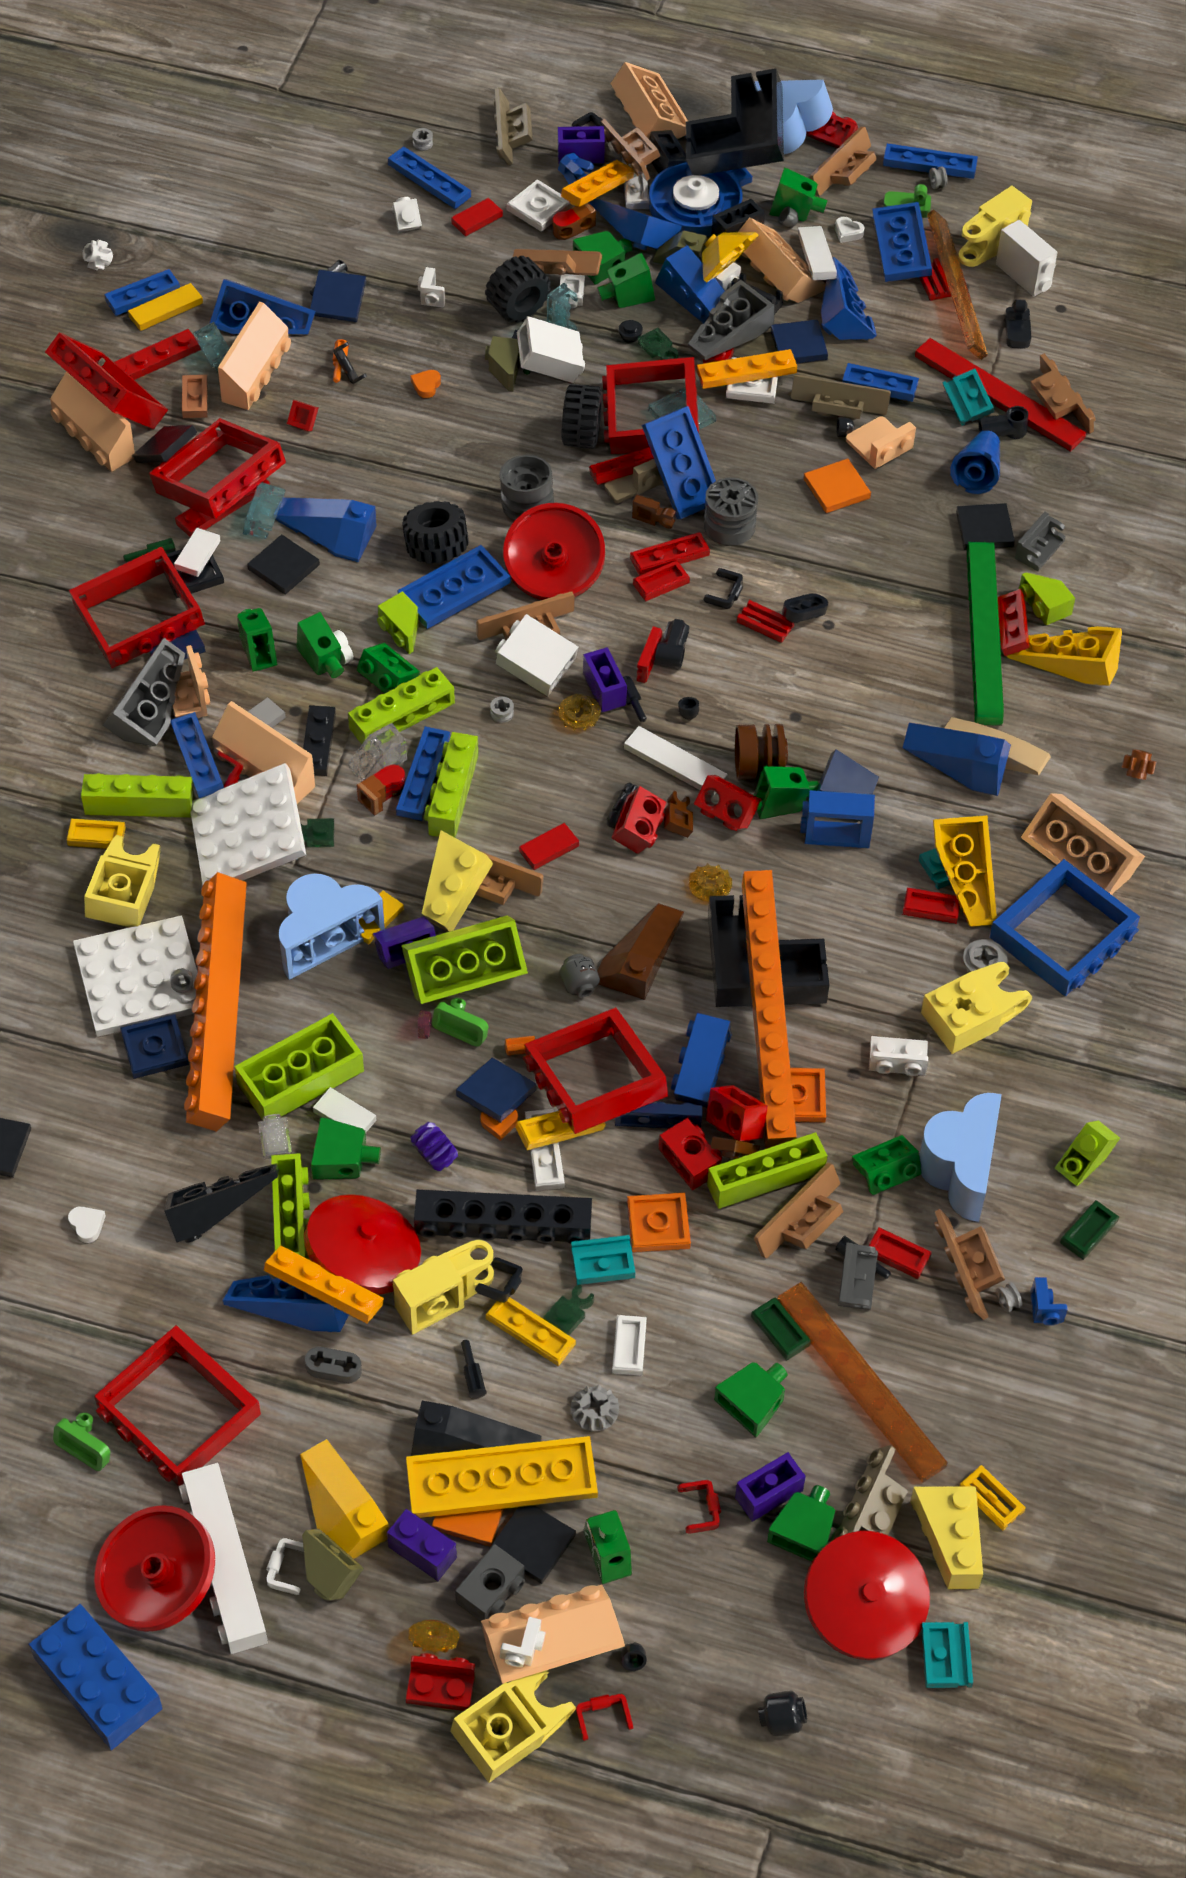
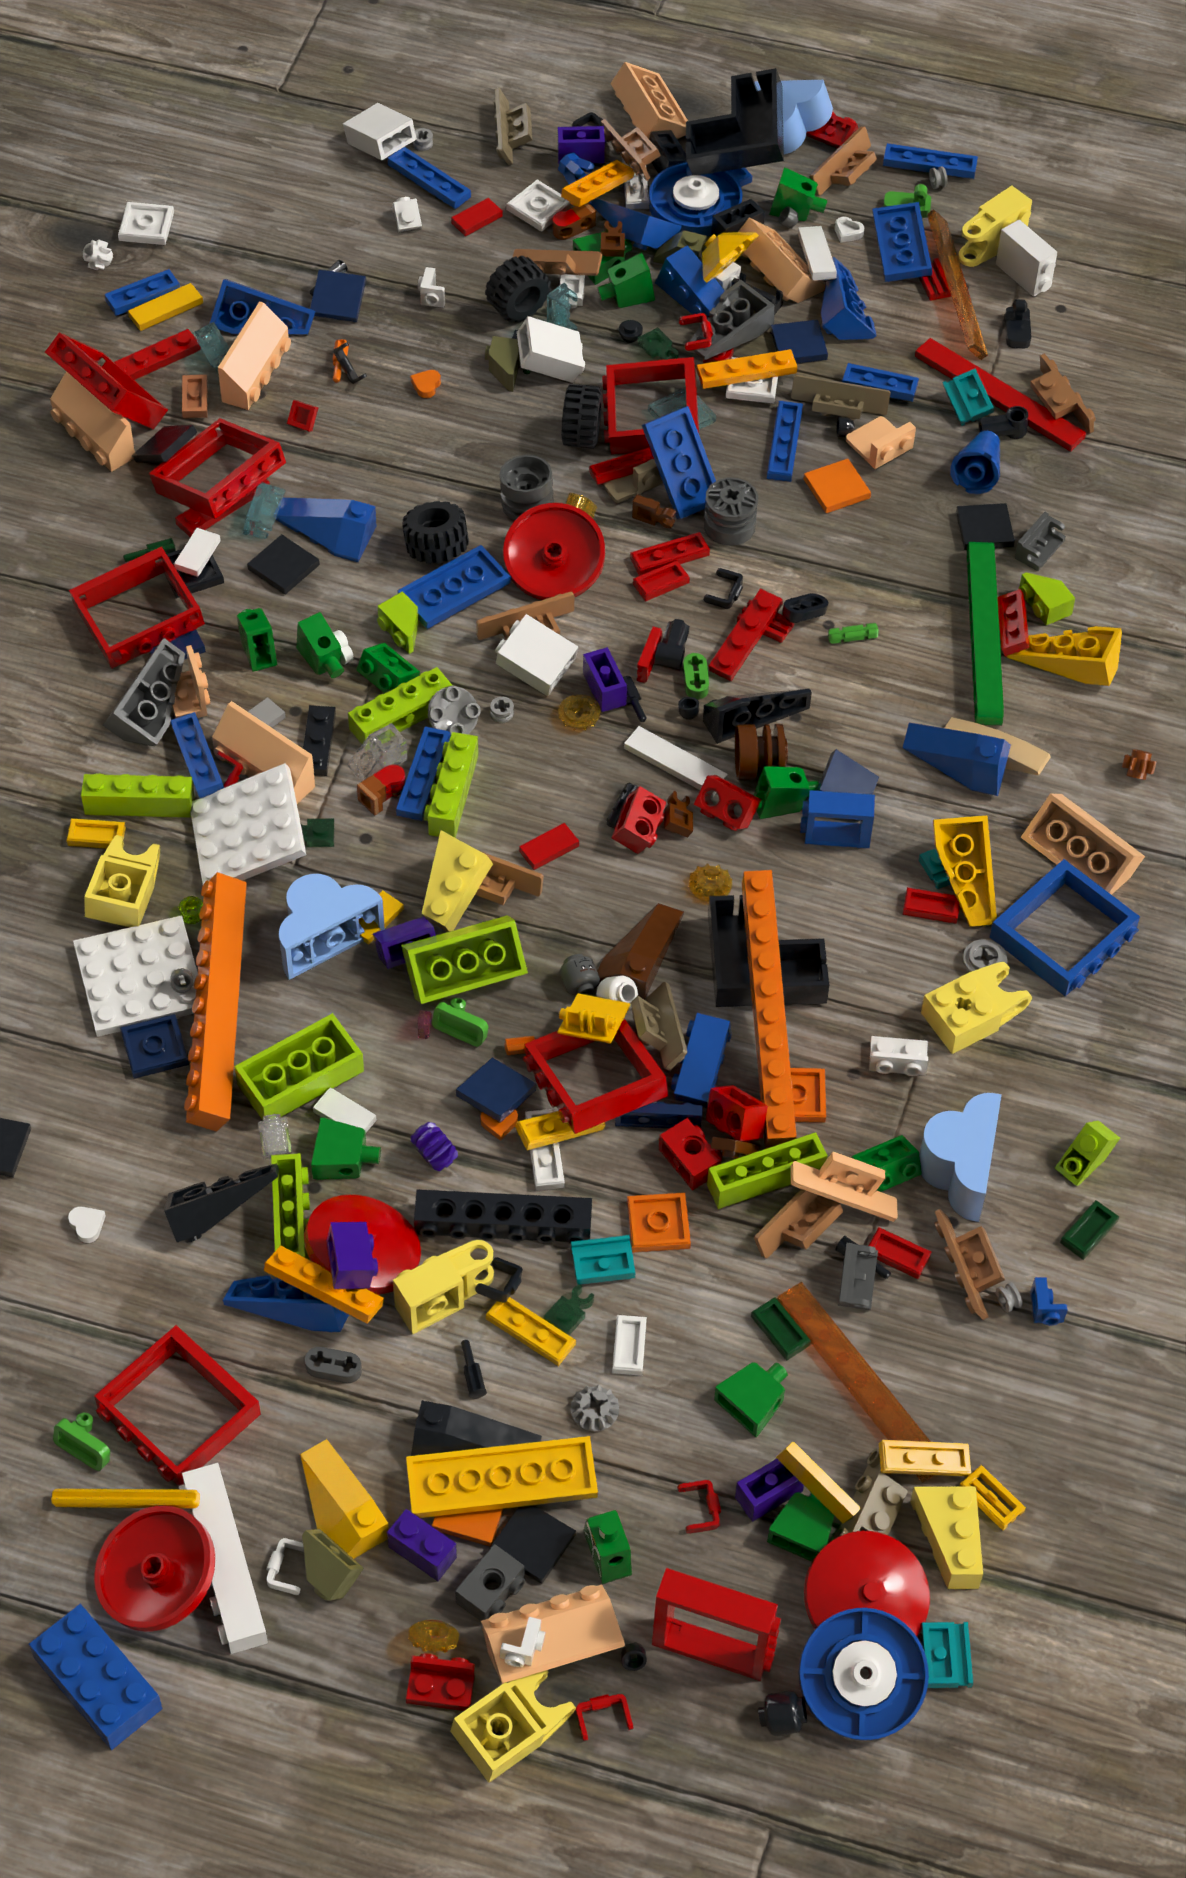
none -> yellow axle [51,1489,200,1508]
none -> white plate [118,202,174,245]
none -> clear neon green bush [179,896,203,924]
none -> dark purple brick [326,1222,378,1289]
none -> white brick [343,103,417,160]
none -> light grey dish [428,686,481,735]
none -> yellow hinge [557,993,630,1044]
none -> clear yellow beam [565,493,597,518]
none -> white head [596,975,638,1011]
none -> reddish brown plate [600,221,625,257]
none -> dark tan bracket [630,981,687,1070]
none -> red window [652,1568,781,1681]
none -> red piece [679,313,713,351]
none -> bright green beam [683,653,709,700]
none -> black wedge [703,689,812,744]
none -> red plate [708,588,783,681]
none -> blue tile [767,401,803,482]
none -> yellow tile [776,1442,860,1524]
none -> light nougat bracket [791,1152,898,1222]
none -> blue piece [799,1608,929,1740]
none -> bright green axle [828,623,879,644]
none -> yellow tile [879,1440,971,1477]

